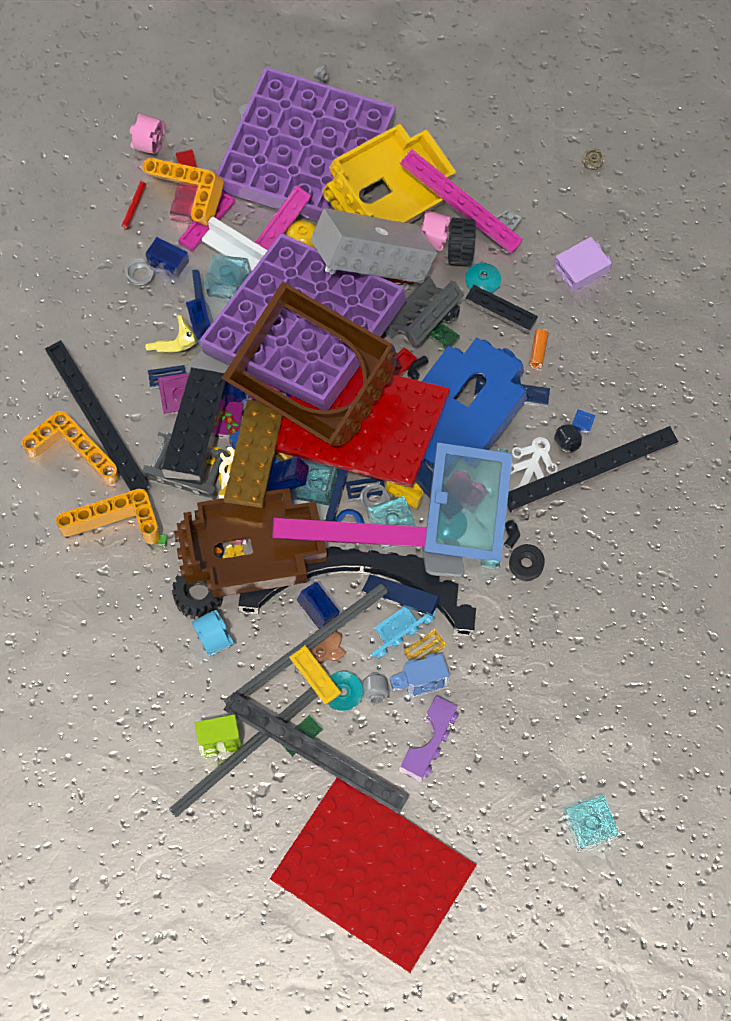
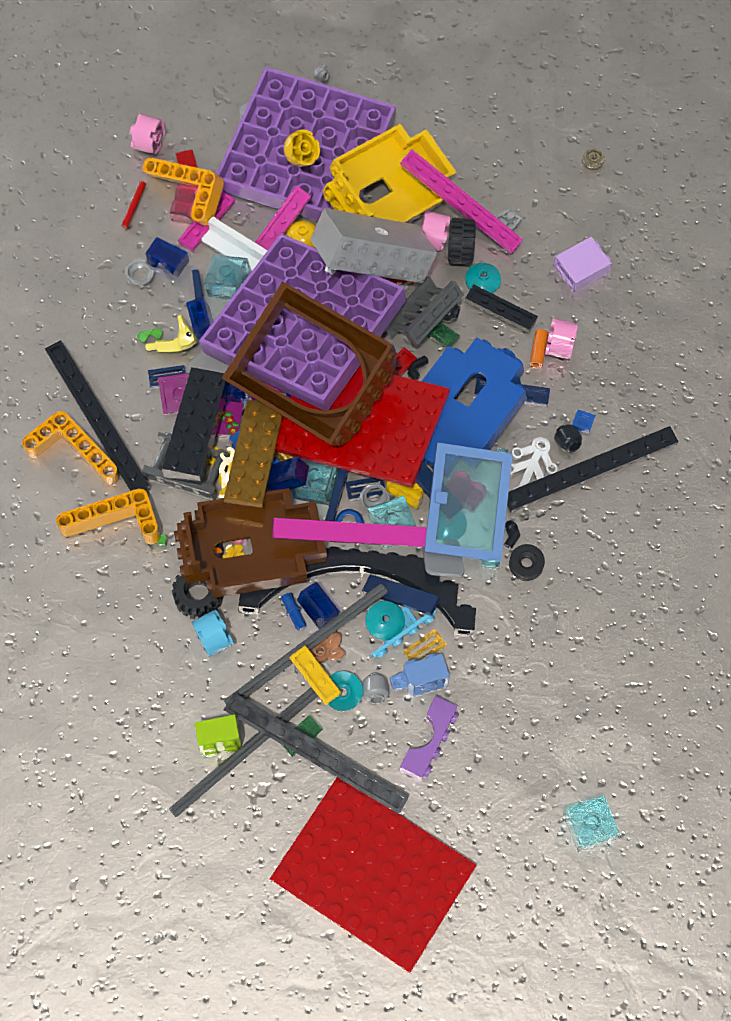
none -> bright green piece [137,328,163,342]
none -> blue axle [281,592,306,631]
none -> yellow cylinder [283,129,320,167]
none -> teal dish [365,601,405,640]
none -> bright pink brick [545,318,578,359]

